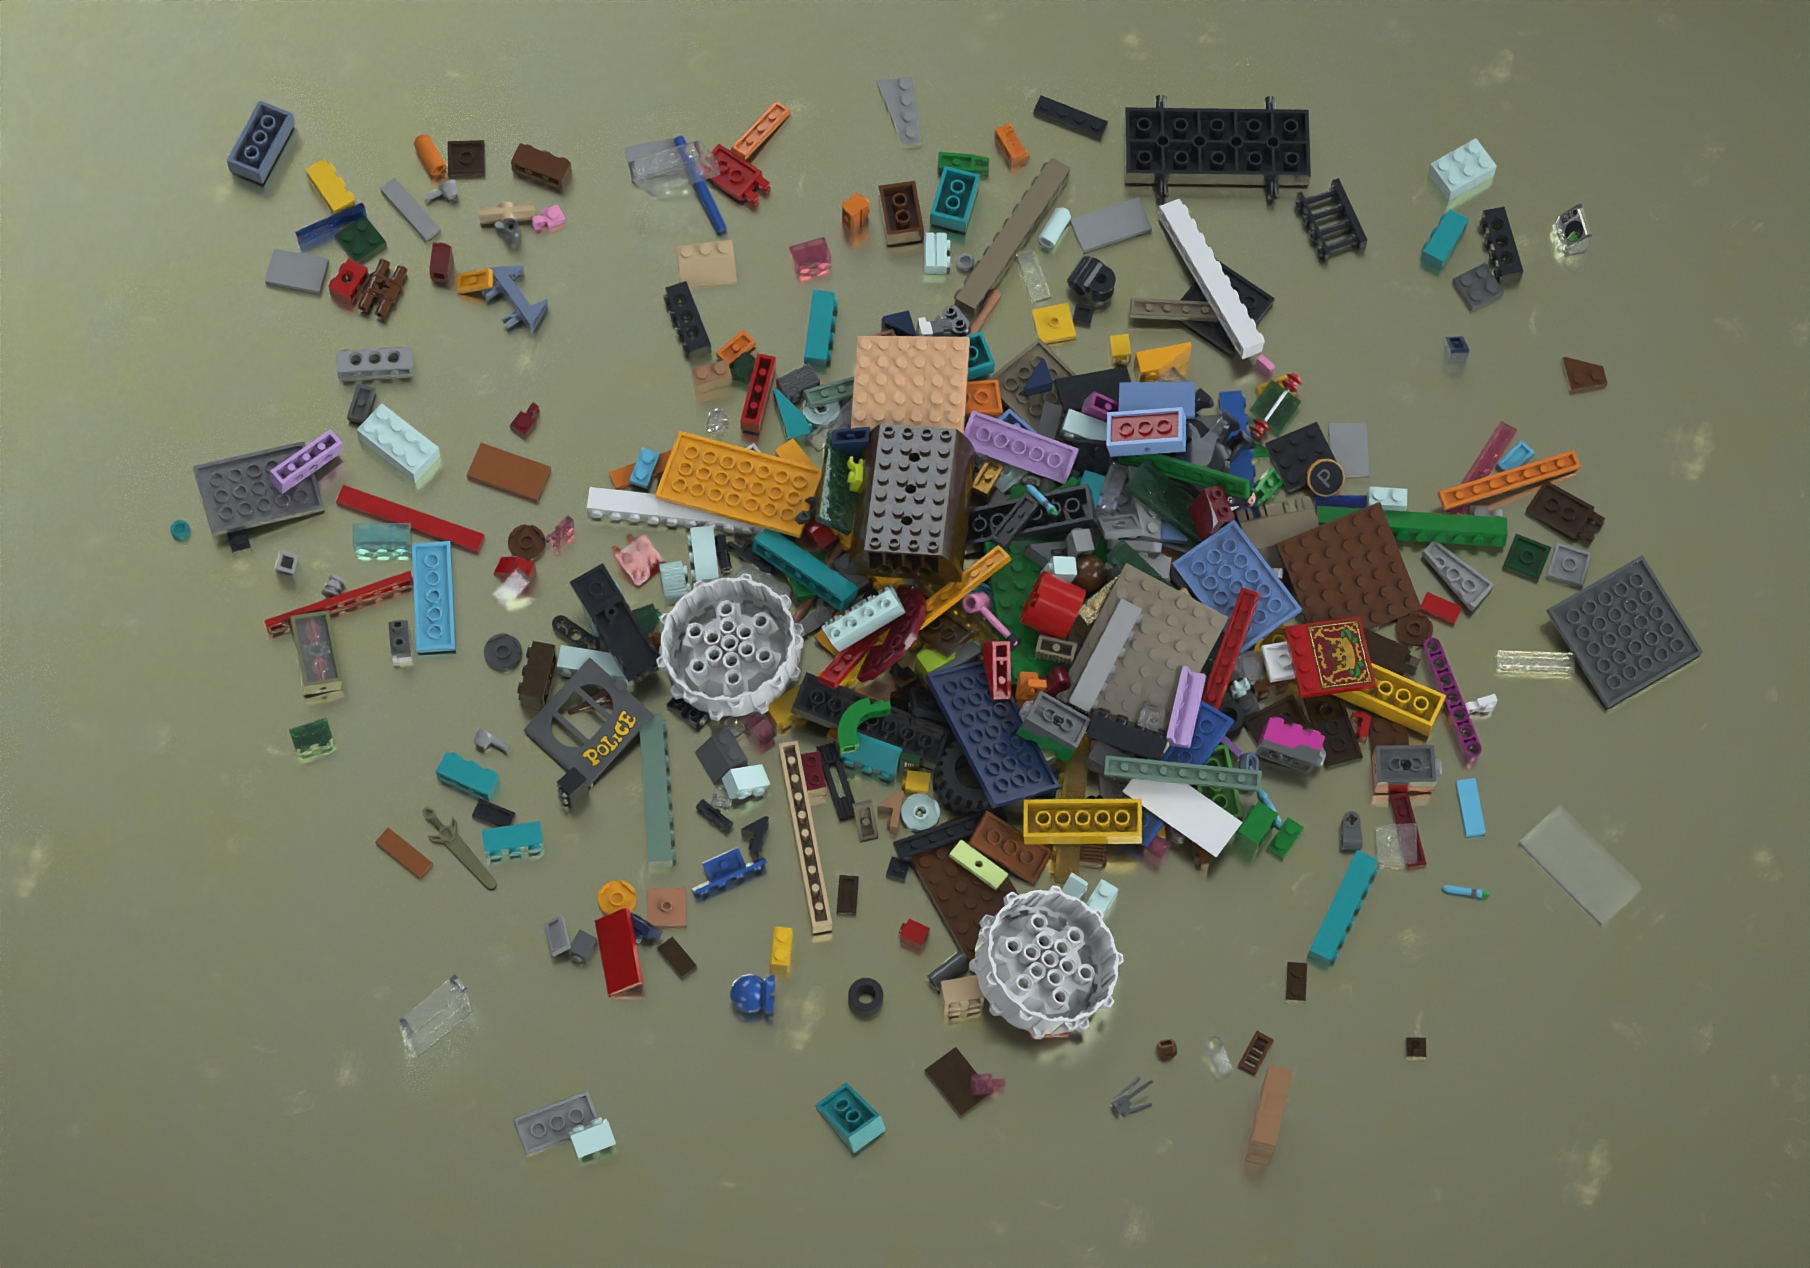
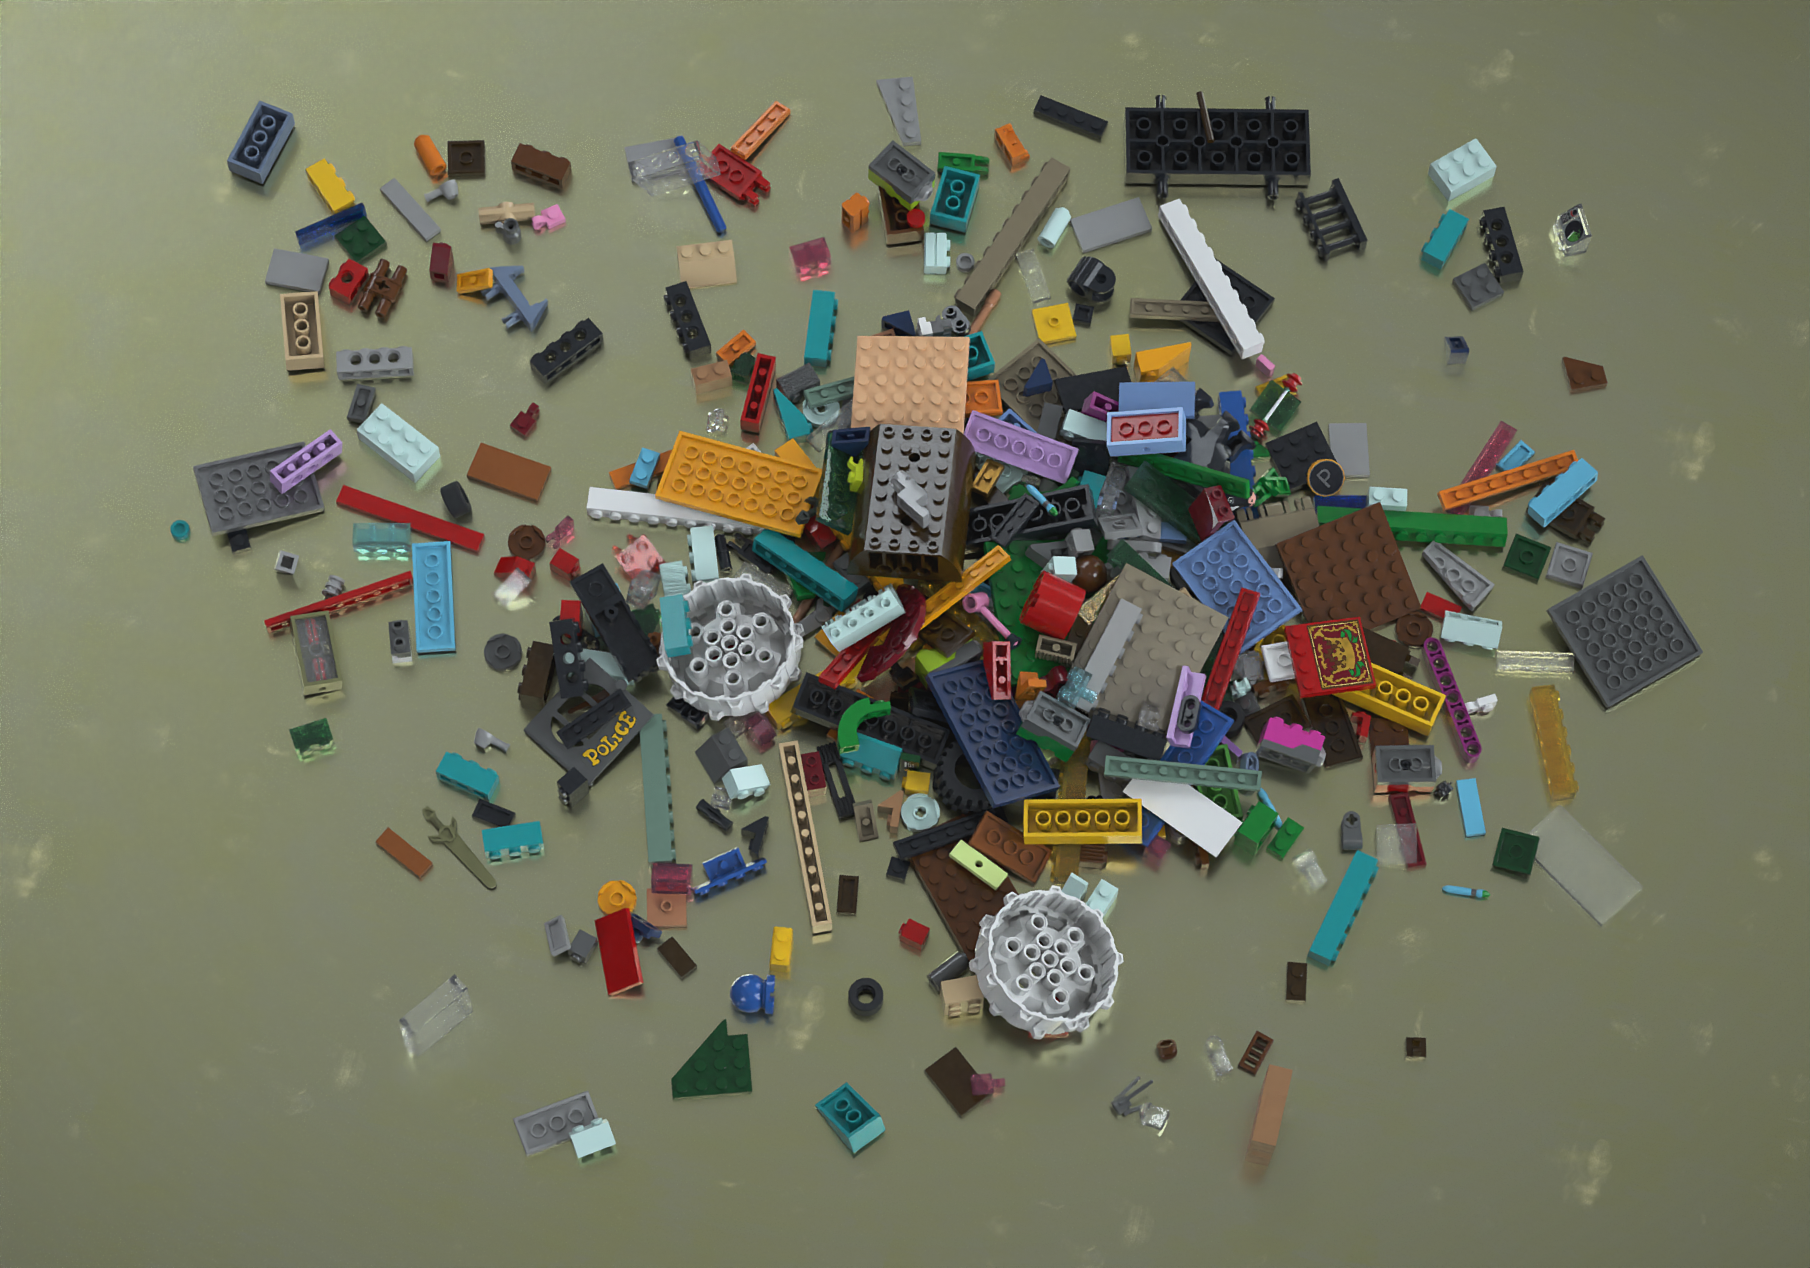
none -> tan brick [280,291,324,371]
none -> black tyre [440,481,472,518]
none -> black brick [530,317,603,384]
none -> red brick [549,548,581,581]
none -> black brick [549,618,589,699]
none -> black plate [556,689,632,749]
none -> red brick [560,600,583,638]
none -> clear brick [626,569,661,609]
none -> clear pink brick [651,863,693,895]
none -> teal brick [659,594,693,658]
none -> dark green wing [671,1019,752,1100]
none -> dark grey piece [868,140,935,211]
none -> light grey plate [890,470,929,529]
none -> red tile [907,209,925,228]
none -> clear light blue plate [1057,666,1098,709]
none -> clear plate [1139,1102,1170,1131]
none -> black plate [1177,695,1201,734]
none -> dark brown bar [1196,91,1215,143]
none -> green tile [1259,476,1291,497]
none -> clear piece [1292,848,1328,890]
none -> black plate [1434,780,1454,797]
none -> light aqua brick [1441,610,1502,650]
none -> dark green plate [1492,828,1540,876]
none -> medium azure brick [1527,458,1598,528]
none -> clear yellow brick [1529,684,1579,802]

